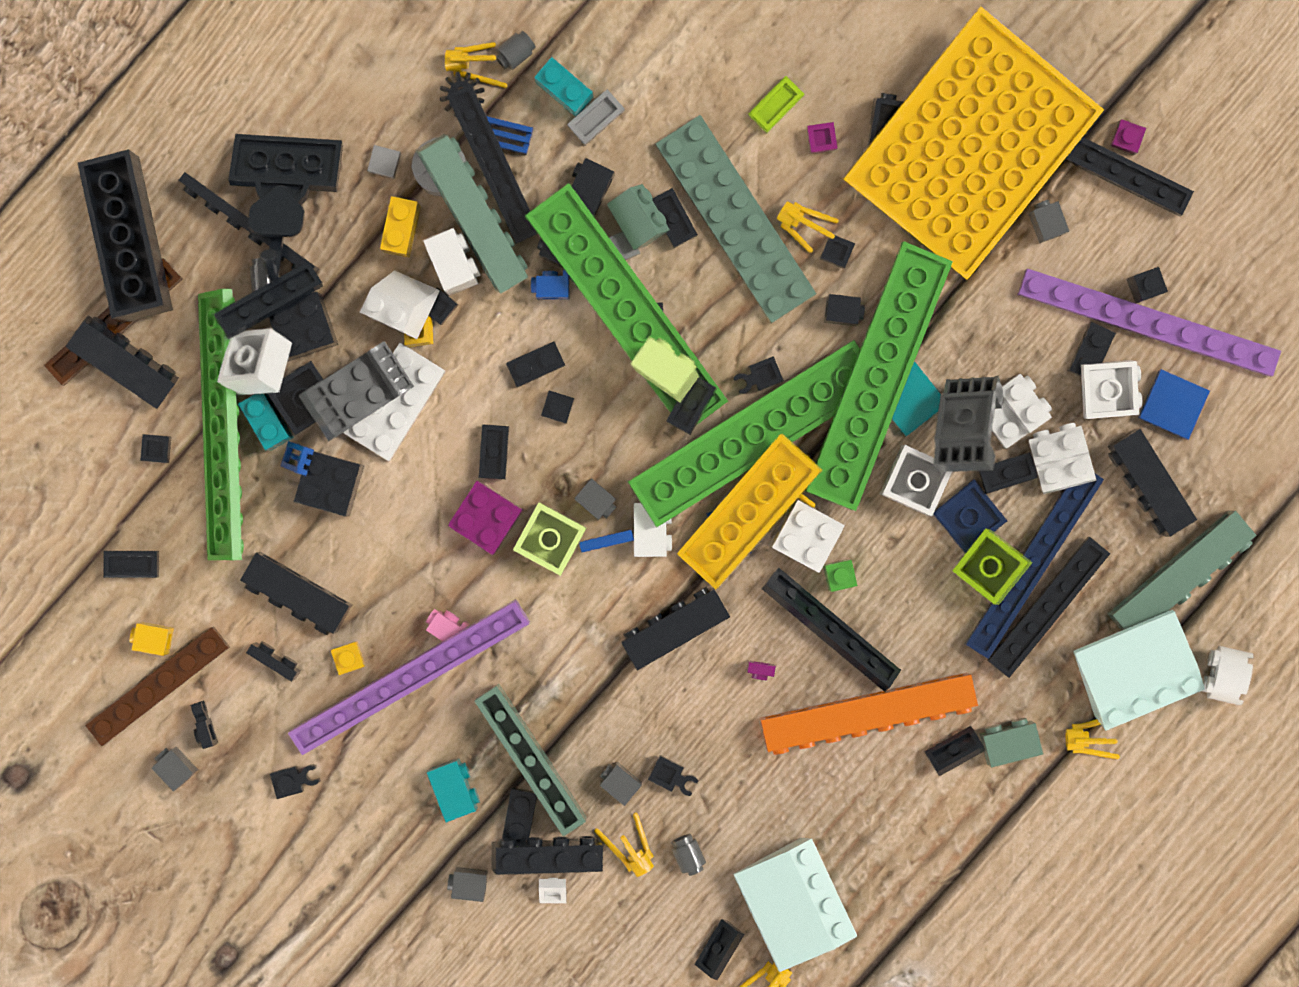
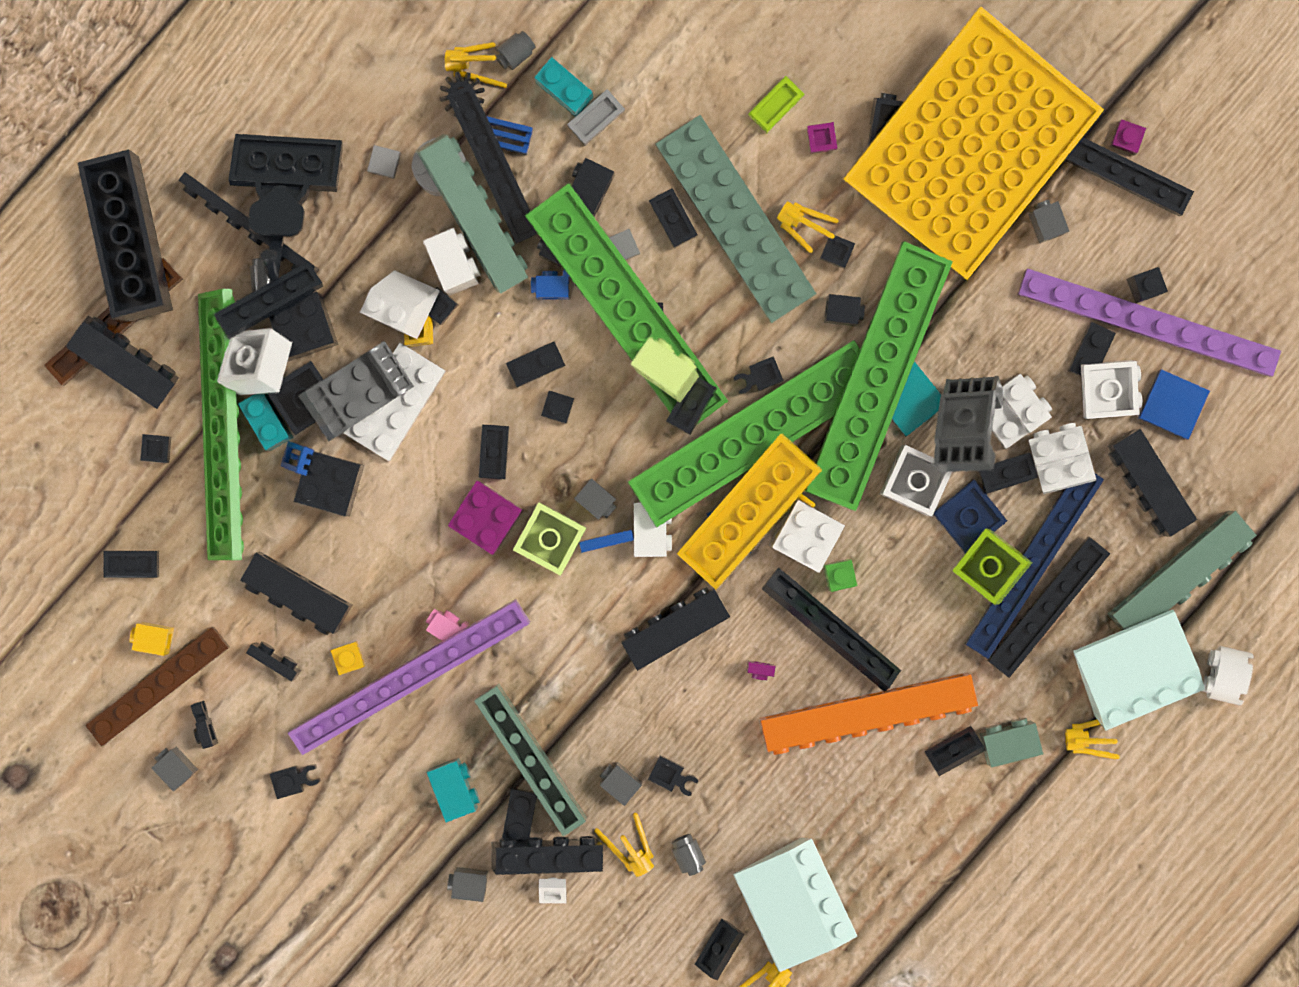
yellow brick [380,196,421,258] -> none
sand green brick [607,184,670,250] -> none

